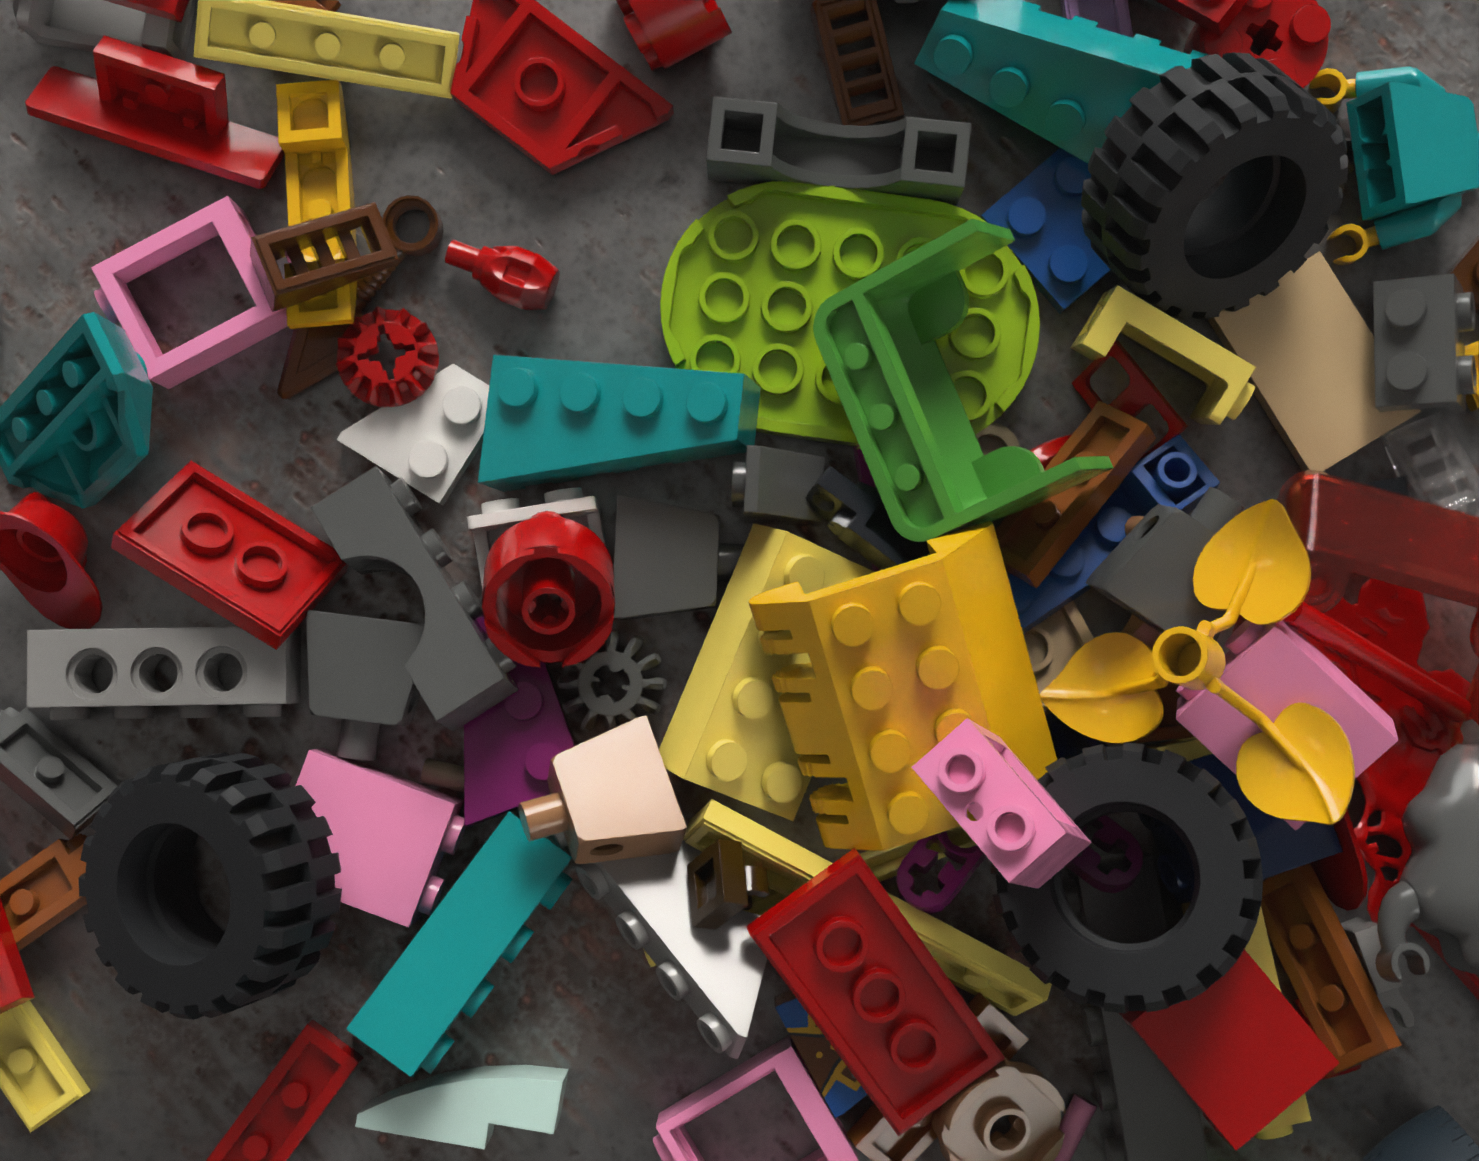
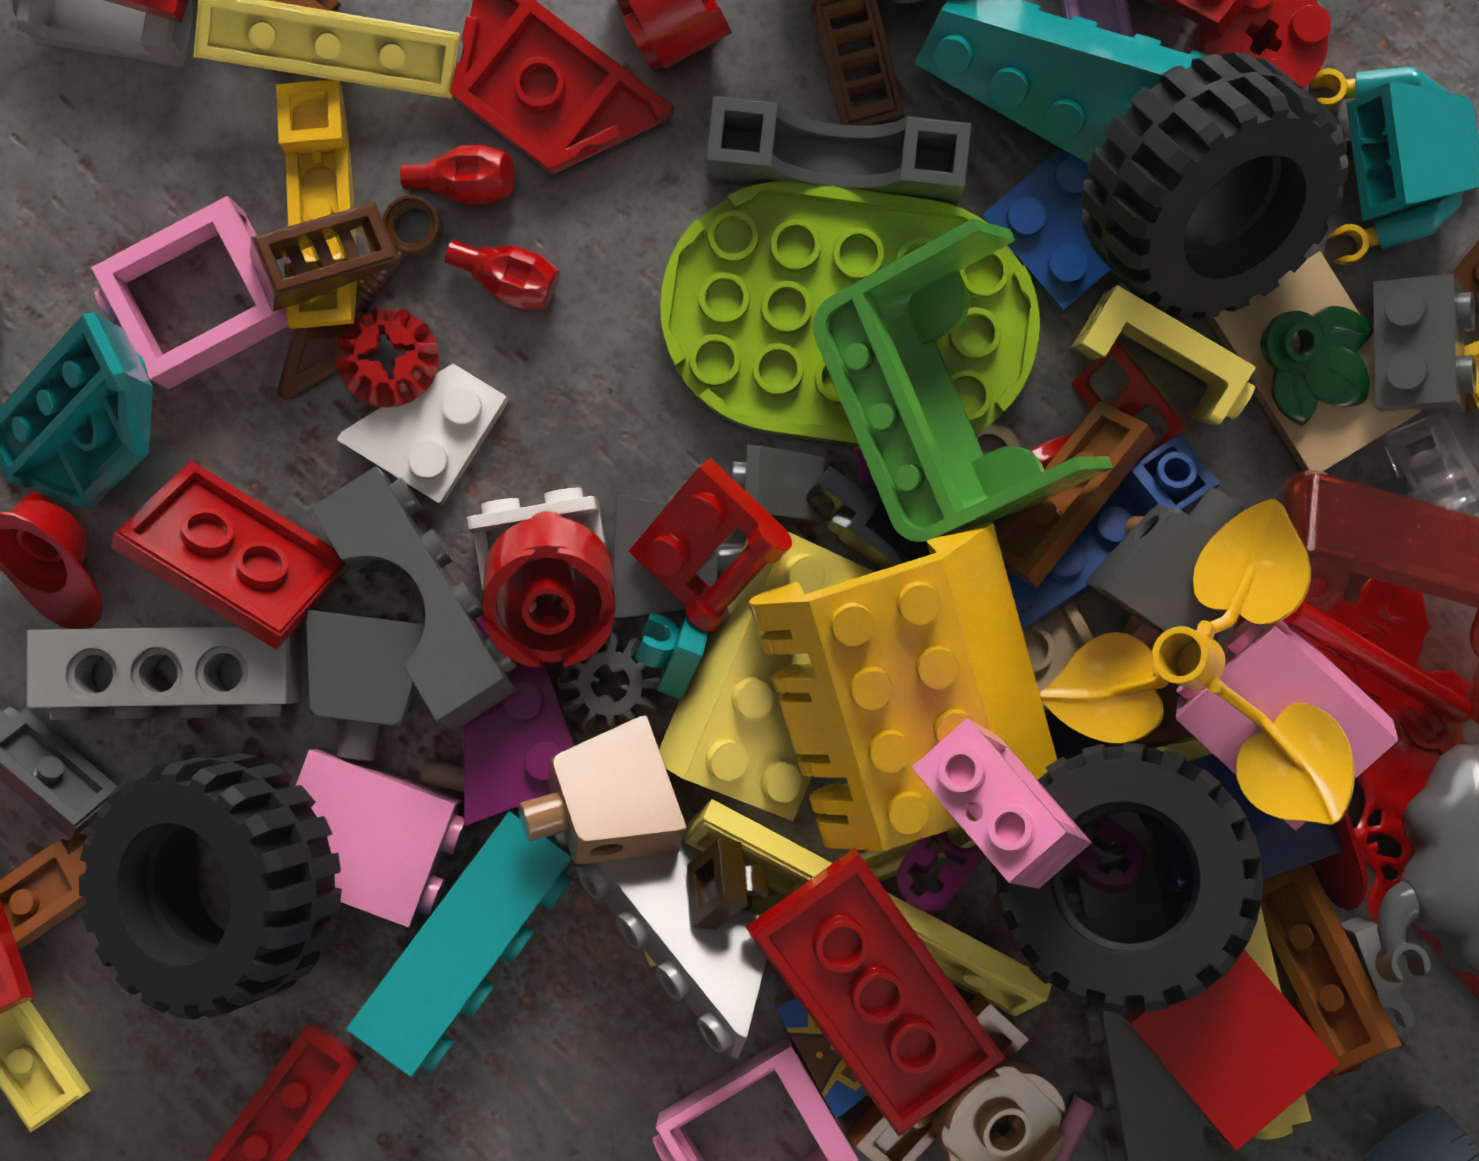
red bracket [25,35,285,189] -> none
light aqua slope [355,1065,569,1149] -> none
teal wedge [478,355,761,492] -> none
none -> red piece [400,145,515,205]
none -> red plate [628,458,792,632]
none -> teal tile [635,611,708,699]
none -> dark green plate [1260,306,1373,426]

